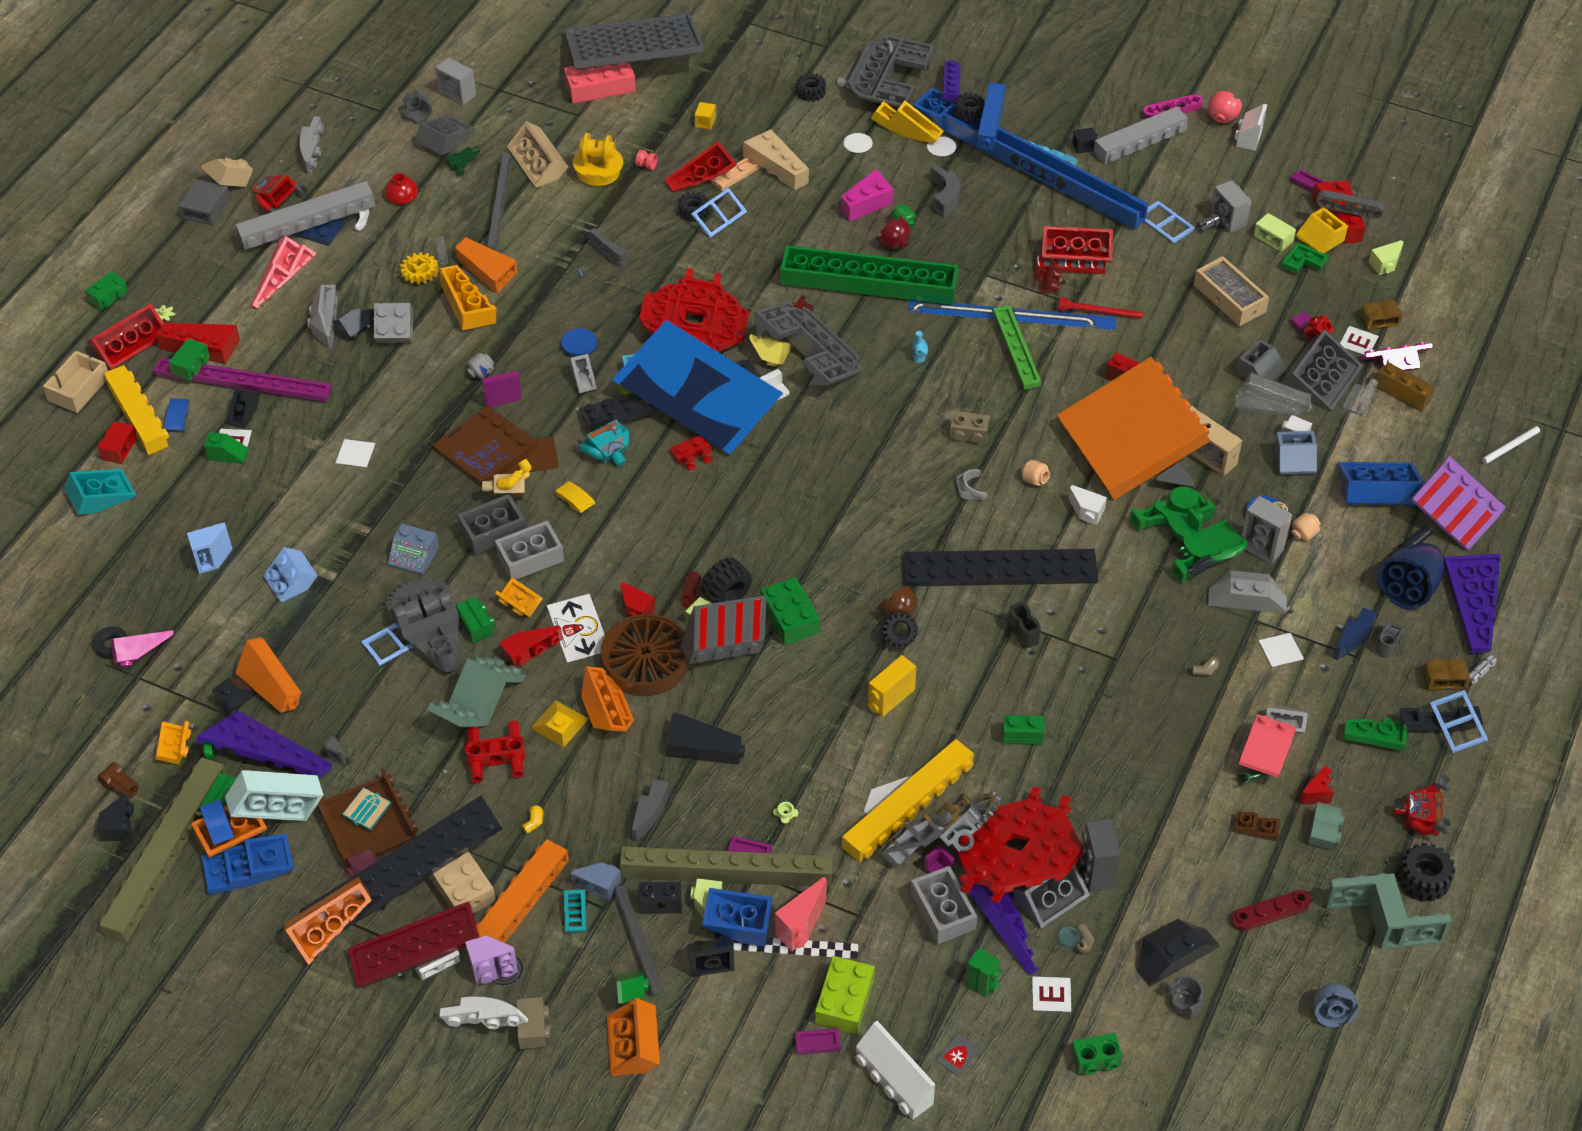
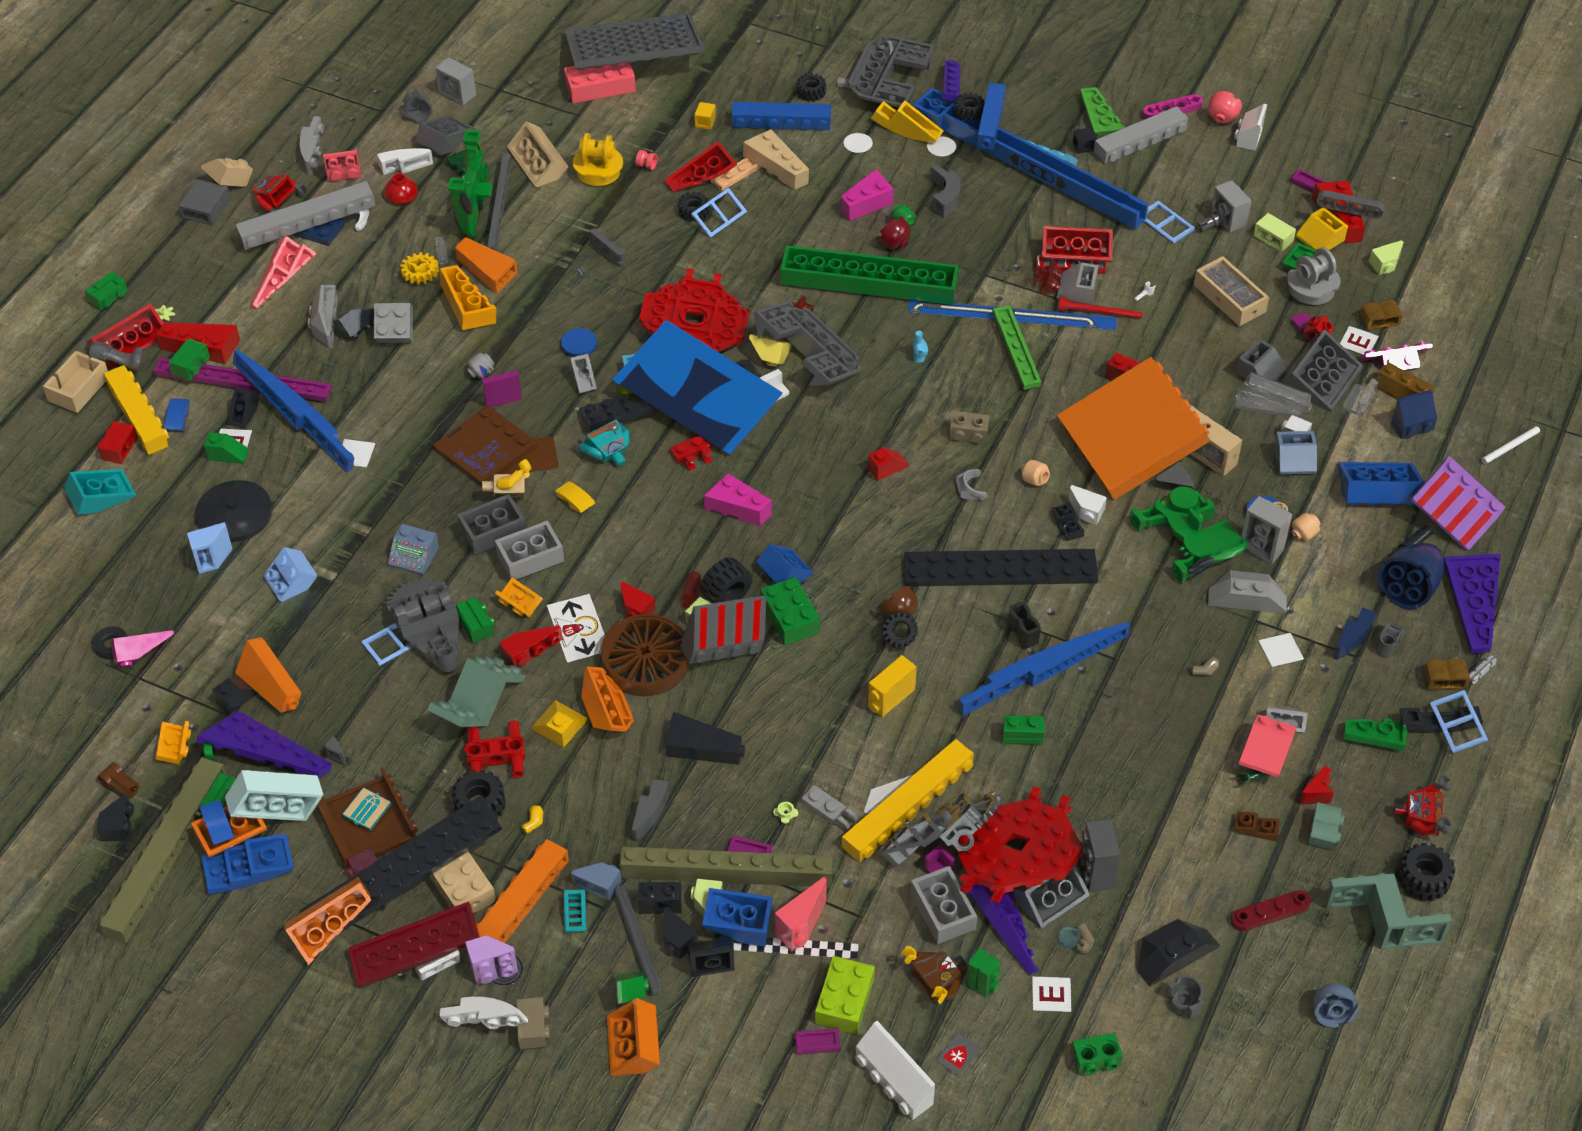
none -> dark grey piece [89,342,143,372]
none -> black dish [195,480,272,543]
none -> blue slope [233,349,355,473]
none -> coral slope [323,150,362,182]
none -> white slope [377,149,433,175]
none -> green animal [447,130,493,239]
none -> black tyre [452,770,506,820]
none -> black slope [664,907,698,959]
none -> dark pink wedge [704,474,772,526]
none -> blue brick [732,102,831,130]
none -> blue slope [756,544,814,584]
none -> light grey hinge [801,785,858,830]
none -> red slope [868,447,909,481]
none -> reddish brown torso [901,946,966,1004]
none -> blue slope [958,622,1130,716]
none -> black slope [1052,503,1084,541]
none -> light grey slope [1057,262,1099,304]
none -> bright green wing [1080,87,1126,137]
none -> white hand [1134,281,1155,302]
none -> light grey piece [1287,247,1341,305]
none -> dark blue slope [1391,390,1438,439]

